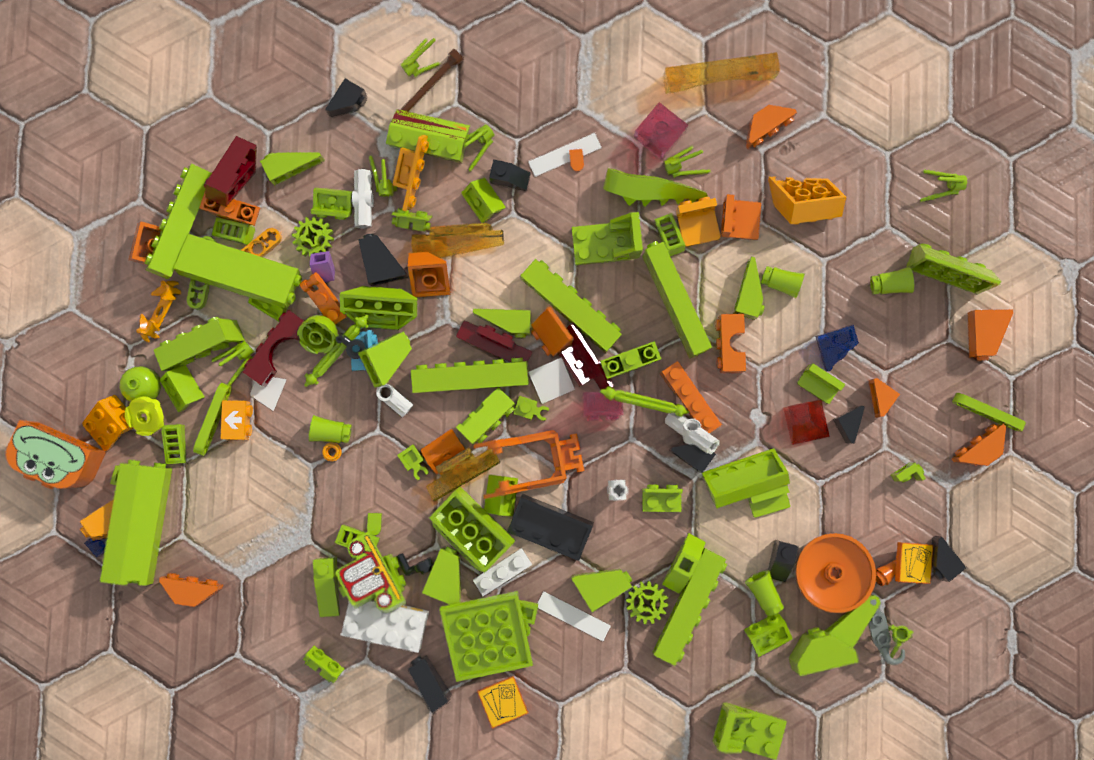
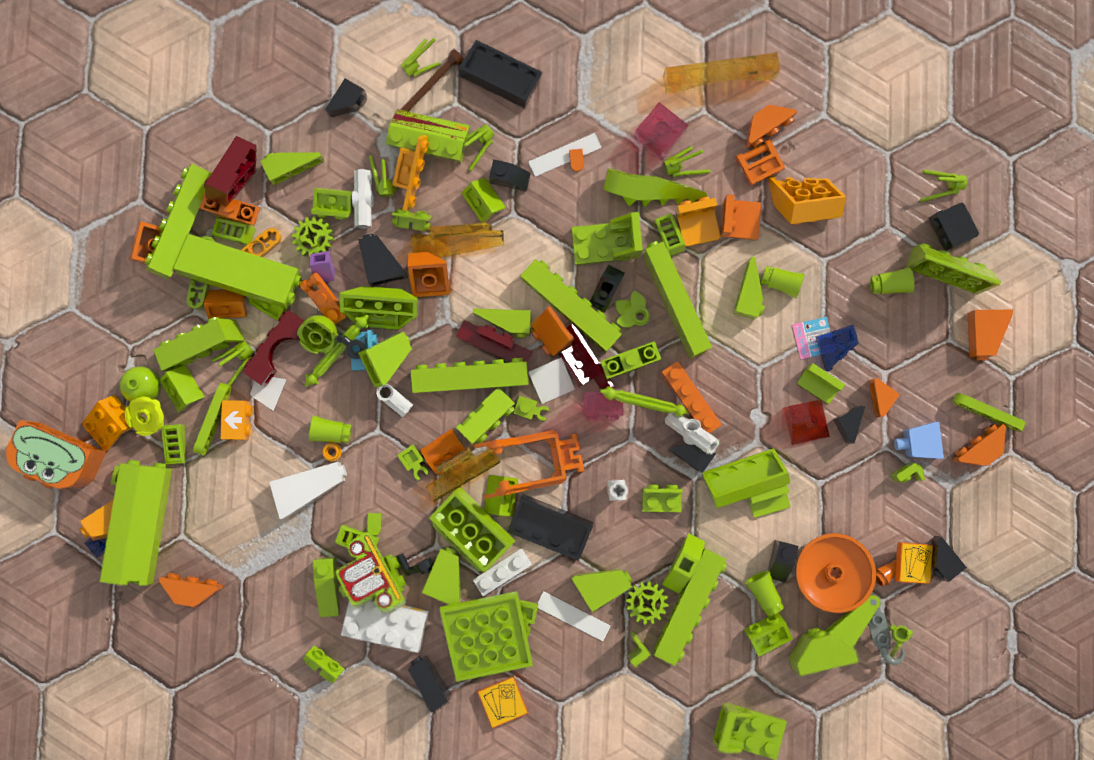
light orange piece [136,280,182,343] -> none
orange arch [715,314,746,373] -> none
none -> orange panel [204,290,247,319]
none -> white slope [270,462,347,519]
none -> black slope [459,40,543,108]
none -> black slope [590,264,625,312]
none -> lime plate [615,291,650,328]
none -> lime panel [627,630,651,667]
none -> orange plate [735,139,785,186]
none -> sticker [792,317,835,359]
none -> light blue torso [894,422,944,459]
none -> black bracket [928,203,979,251]

